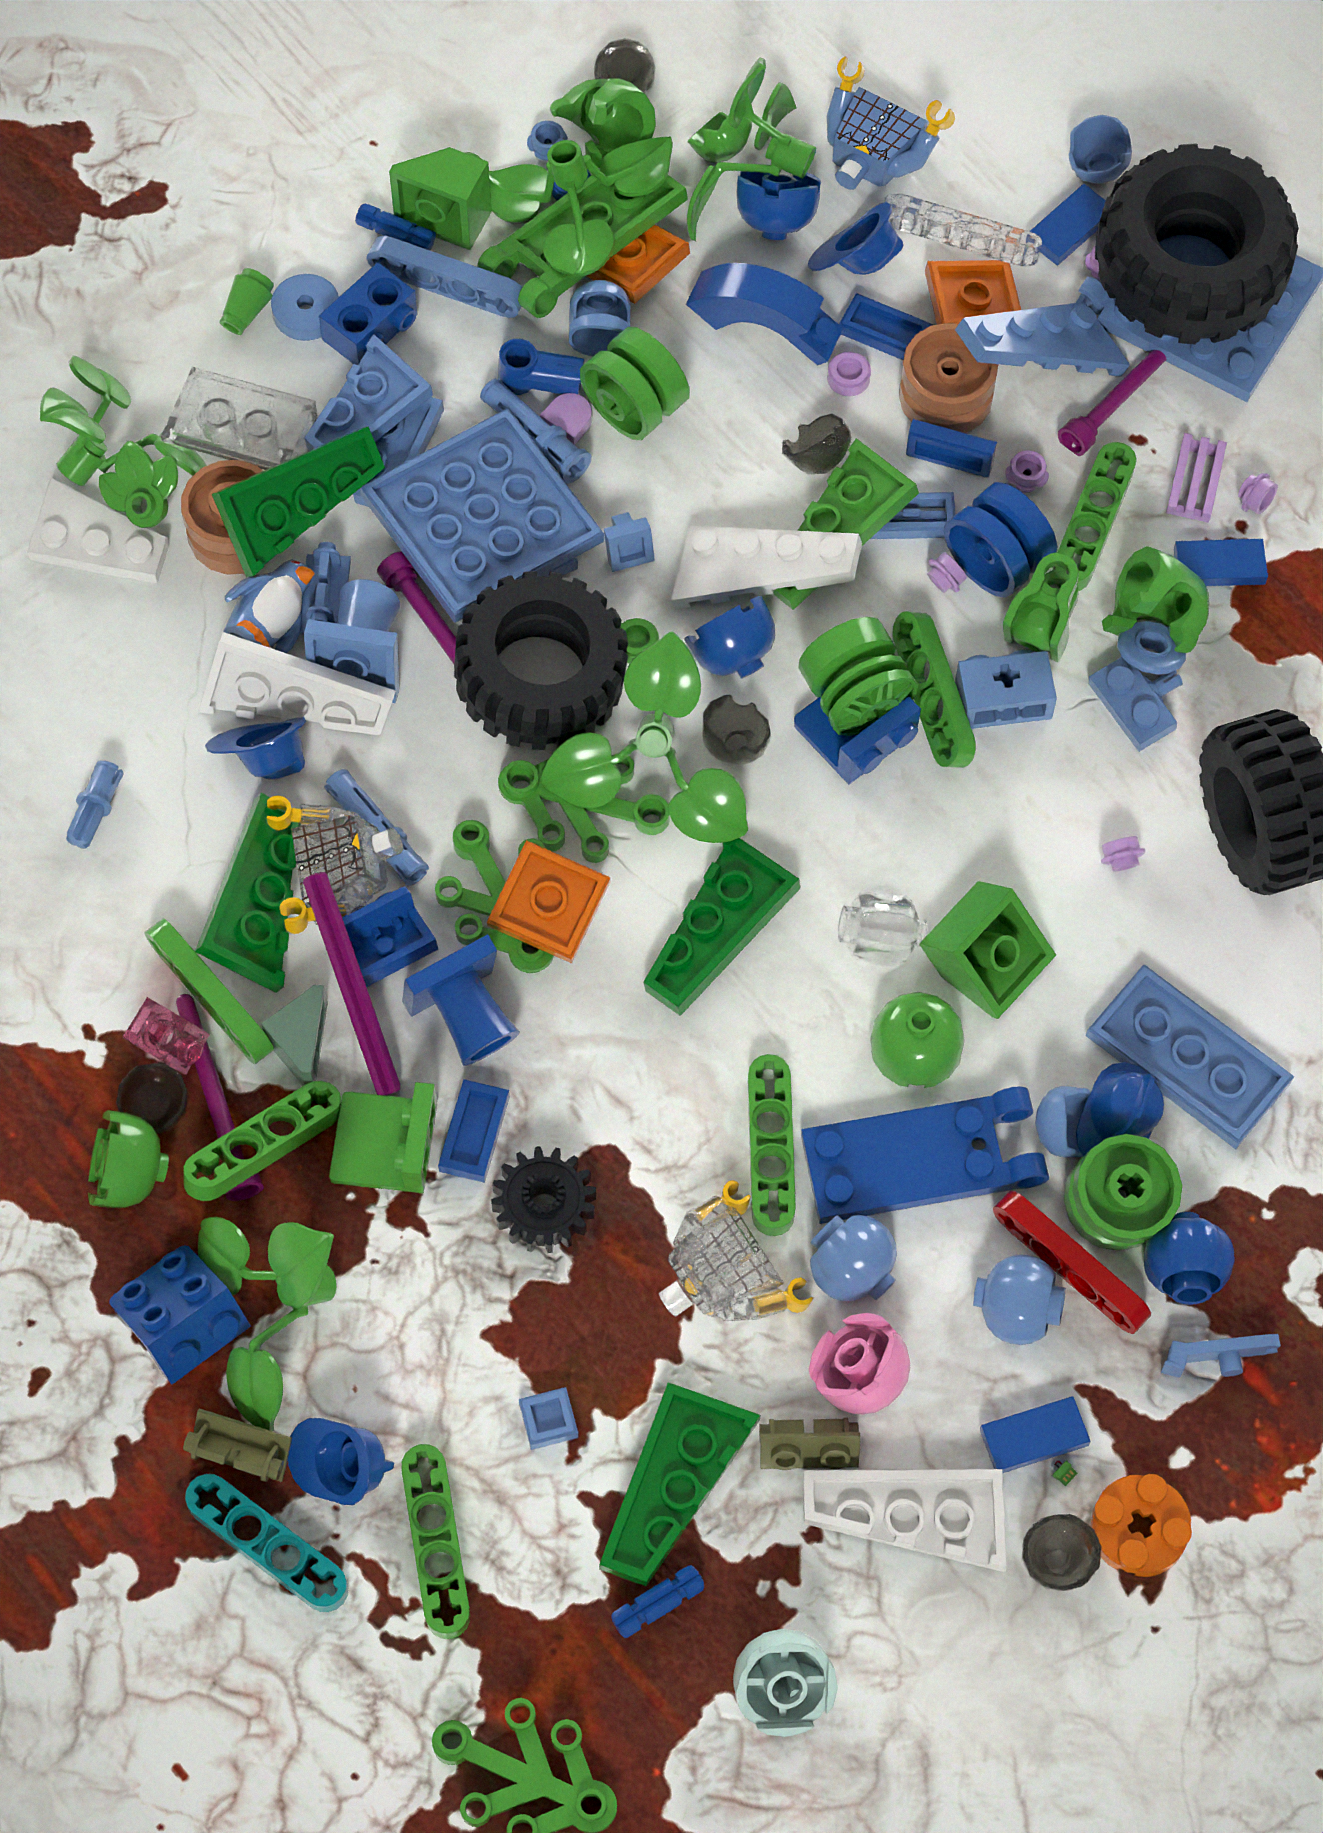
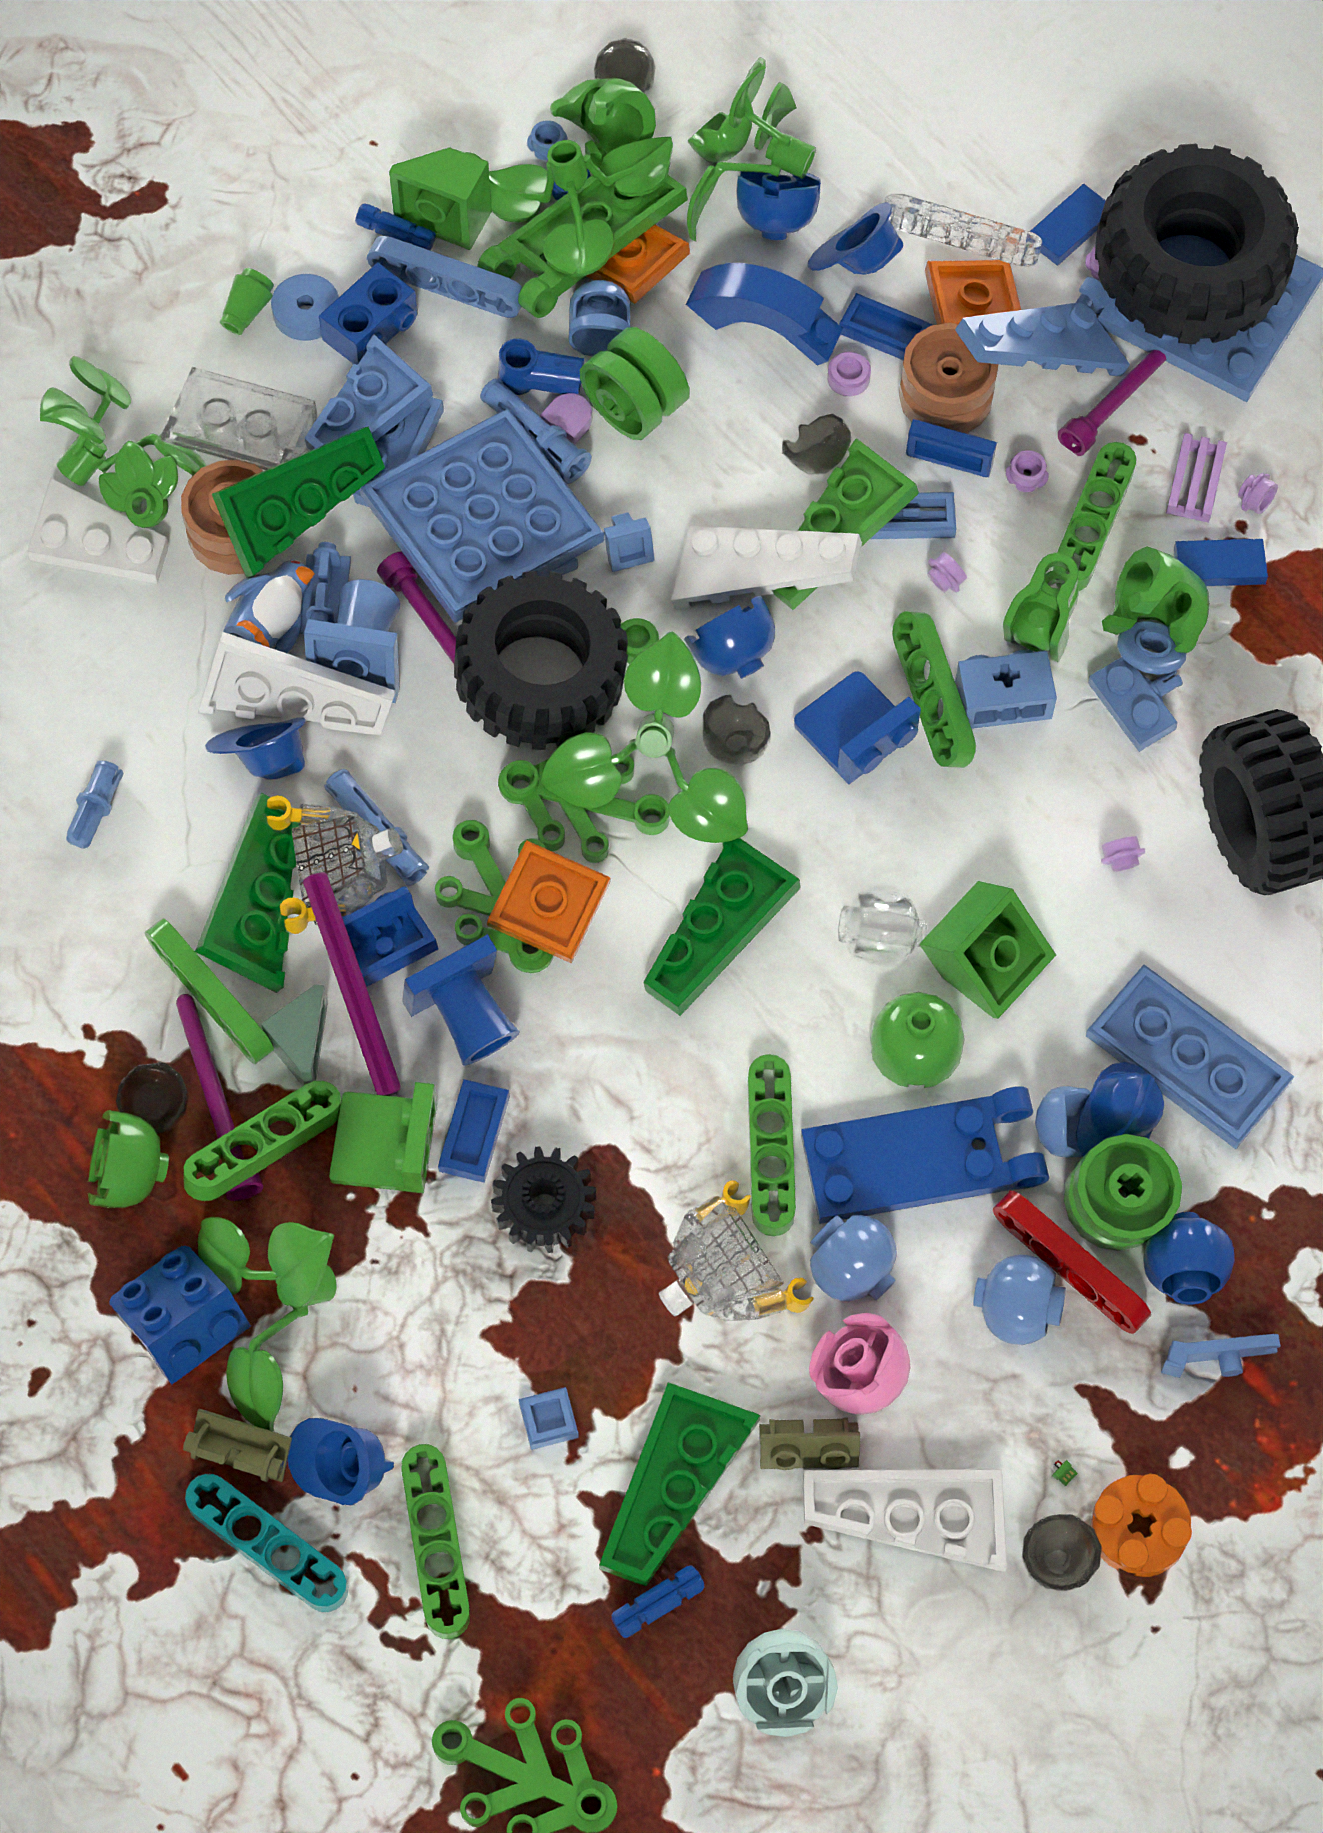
clear pink brick [123,997,210,1075] -> none
bright green wheel [798,617,918,736] -> none
medium blue torso [826,57,955,190] -> none
blue wheel [944,482,1058,598] -> none
blue tile [980,1396,1091,1474] -> none
medium blue hair [1068,114,1132,184] -> none

